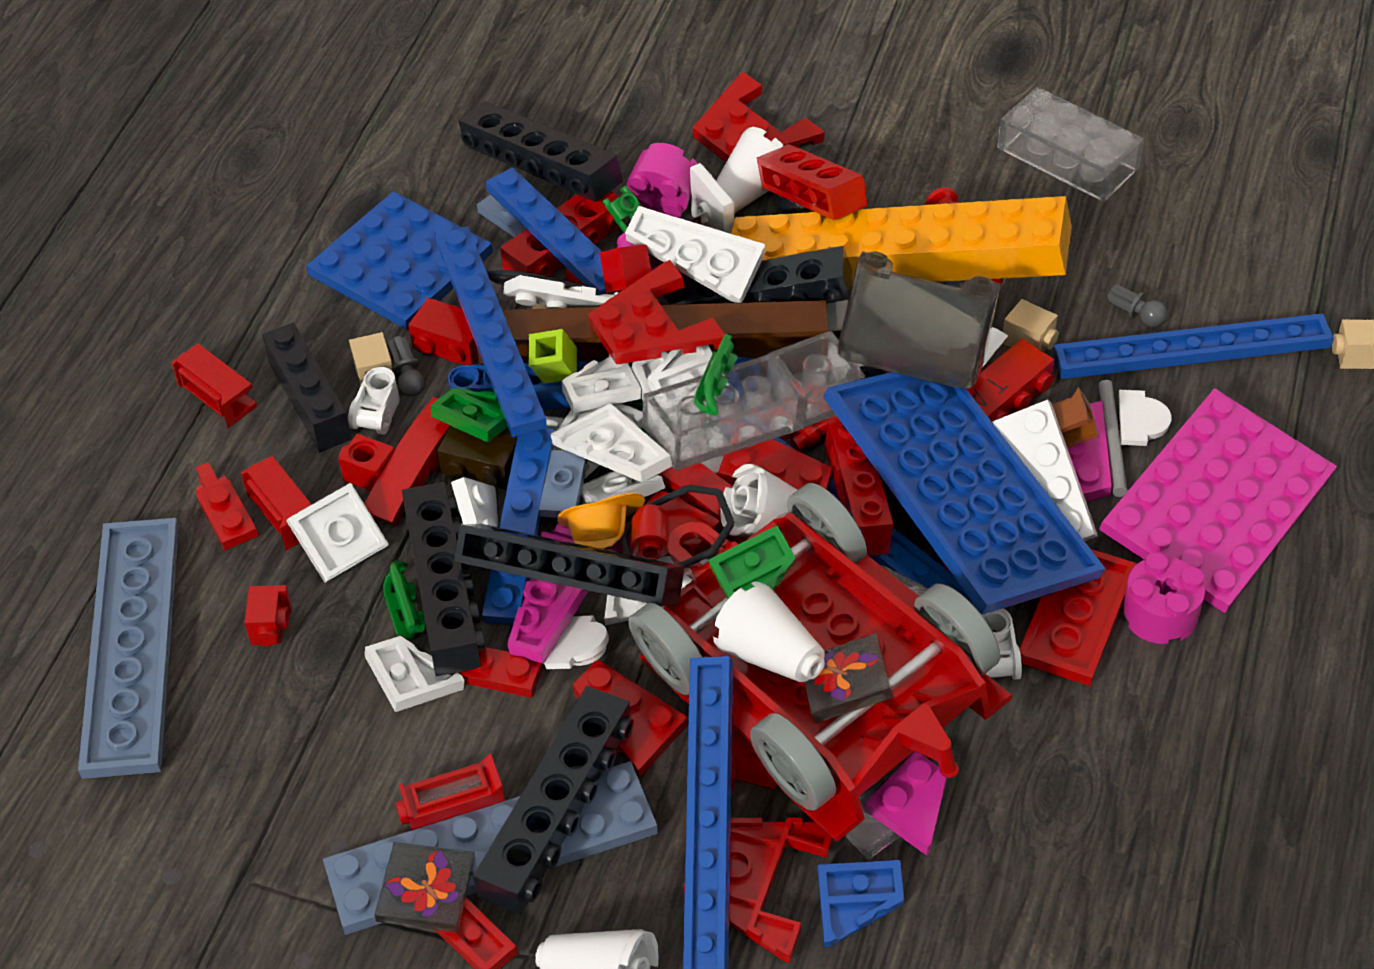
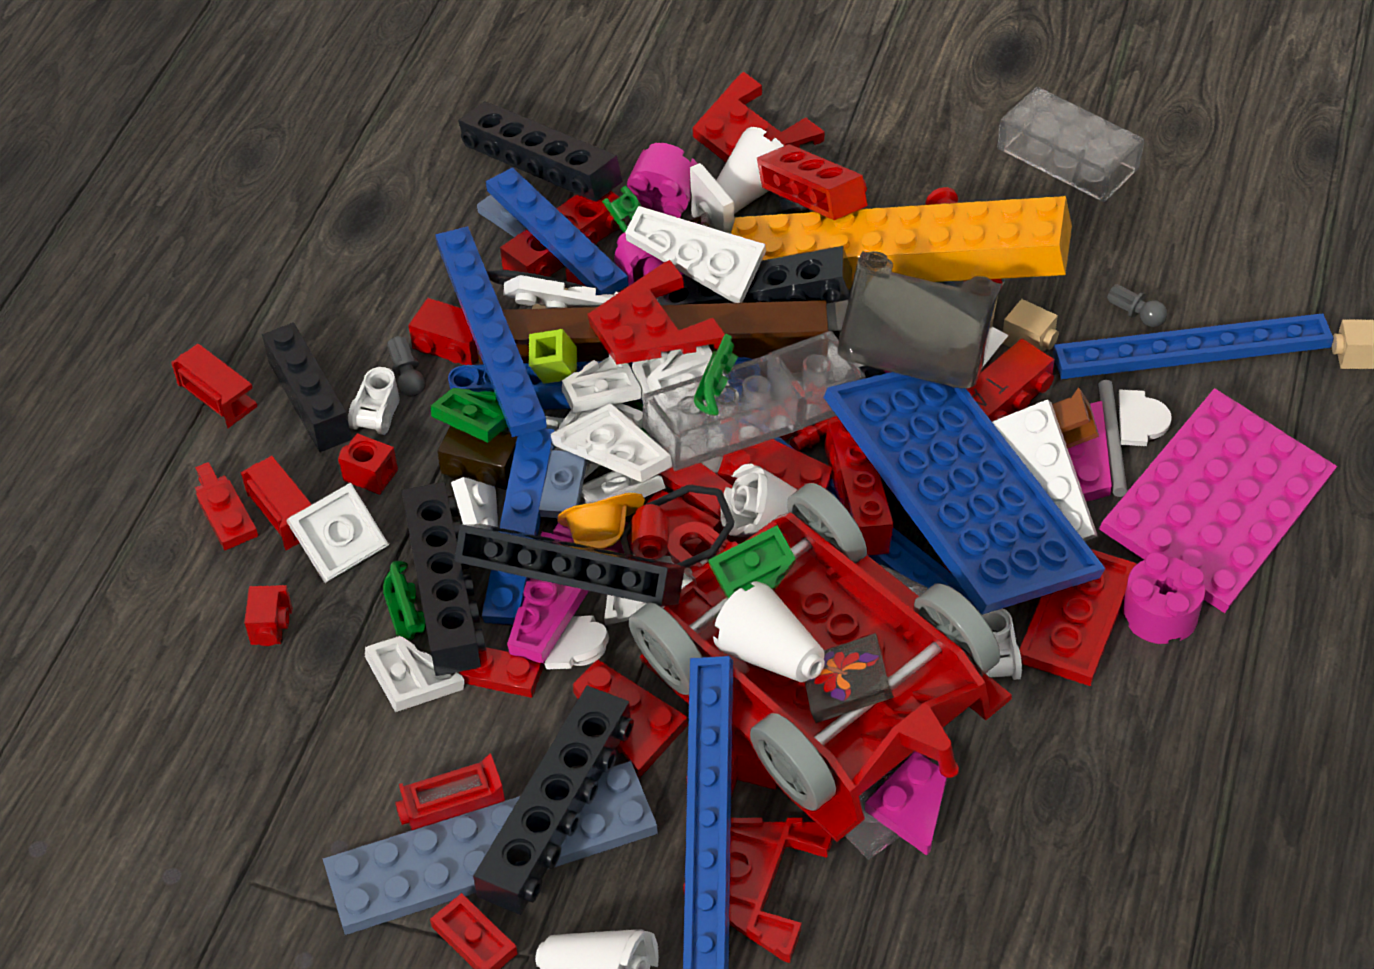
sand blue plate [78,518,179,779] -> none
blue plate [306,191,493,330] -> none
tan brick [349,332,393,387] -> none
red slope [364,397,450,527] -> none
clear smoke tile [374,842,475,932] -> none
red brick [600,244,651,293] -> none
blue wing [817,860,904,947] -> none

